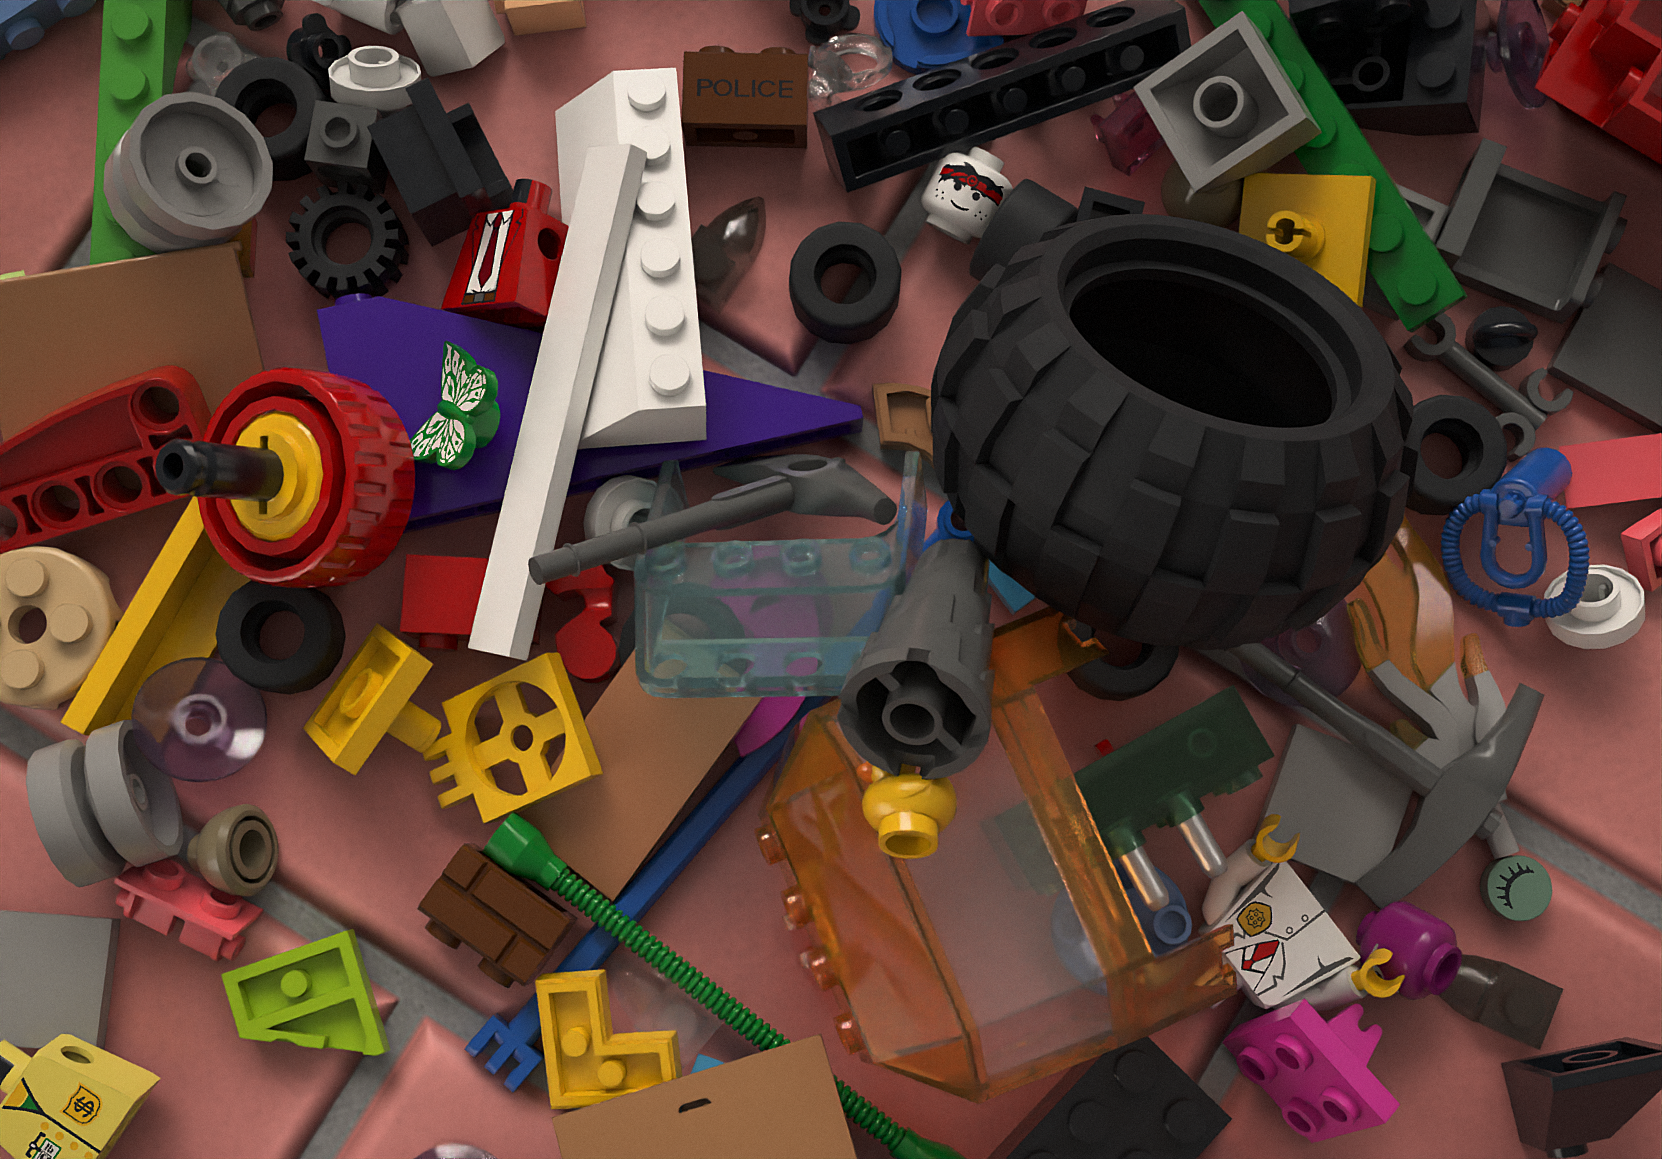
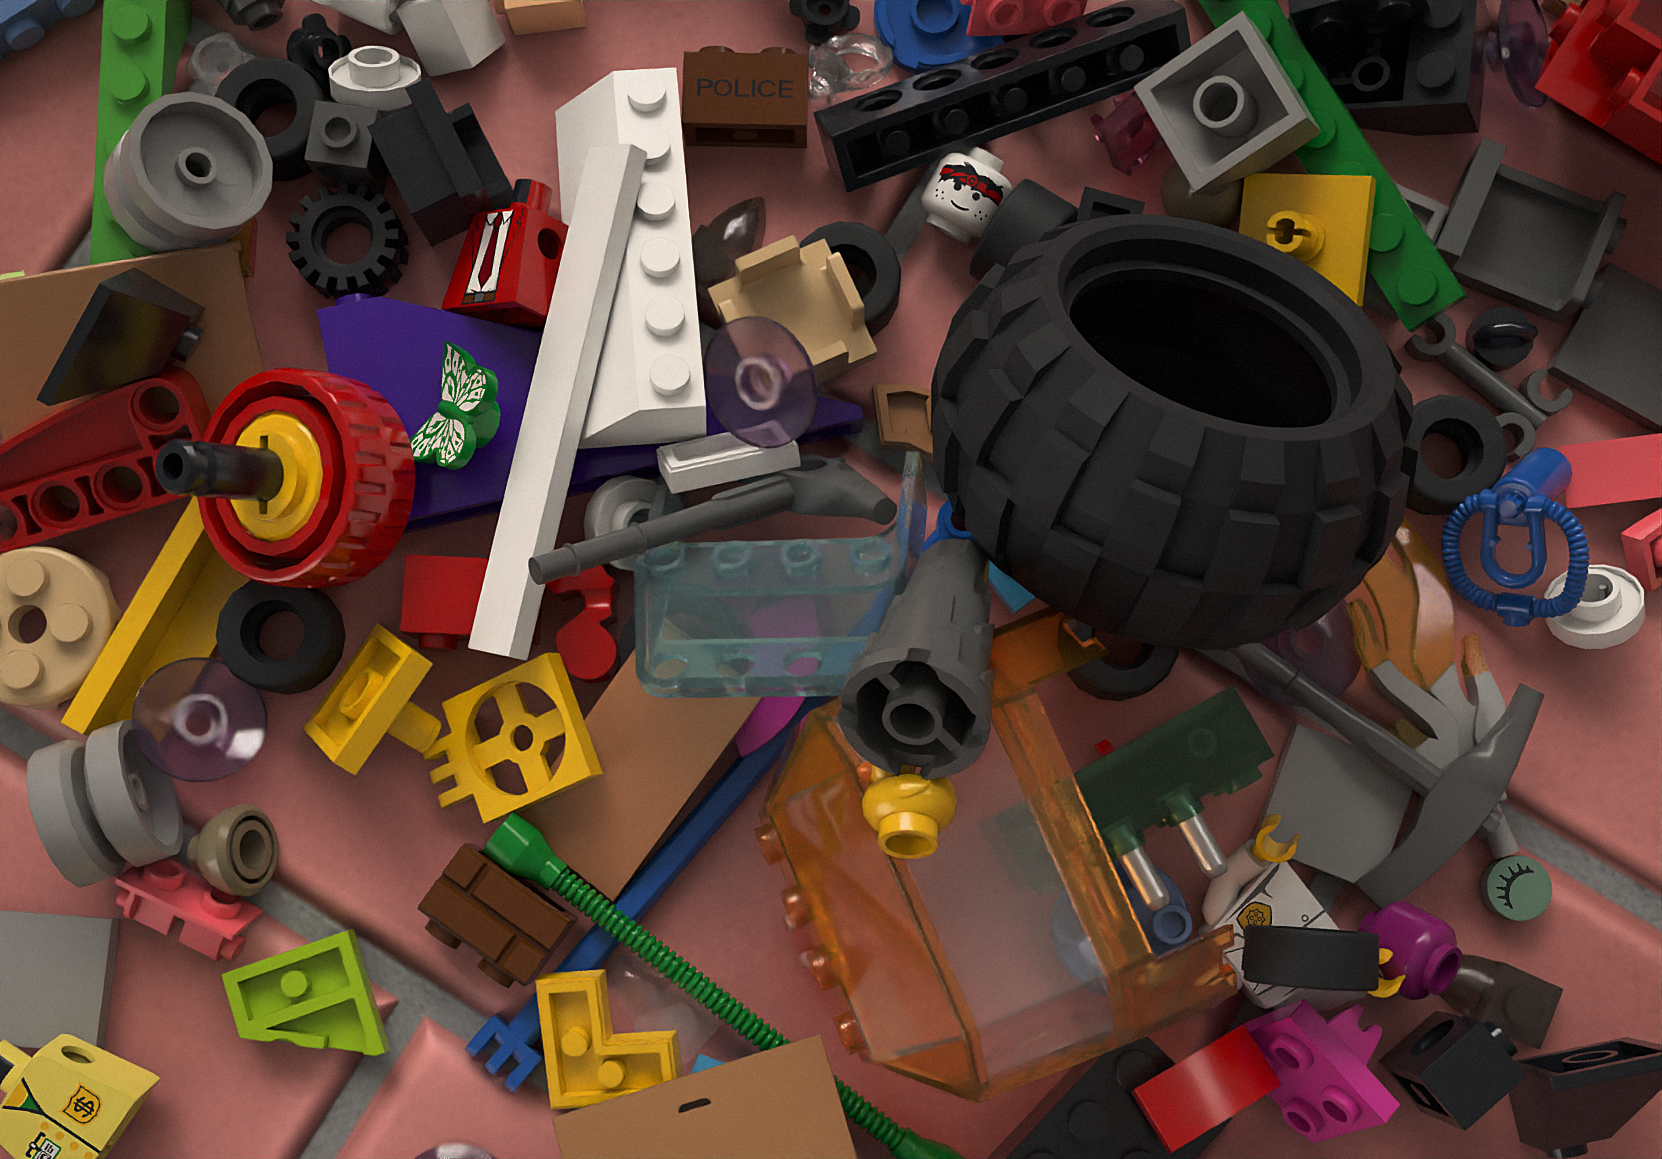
none -> black slope [36,267,205,406]
none -> white tile [656,421,801,494]
none -> clear purple dish [703,316,818,449]
none -> tan panel [707,235,878,409]
none -> red slope [1131,1024,1282,1154]
none -> black tyre [1243,925,1380,992]
none -> black brick [1378,1010,1527,1131]

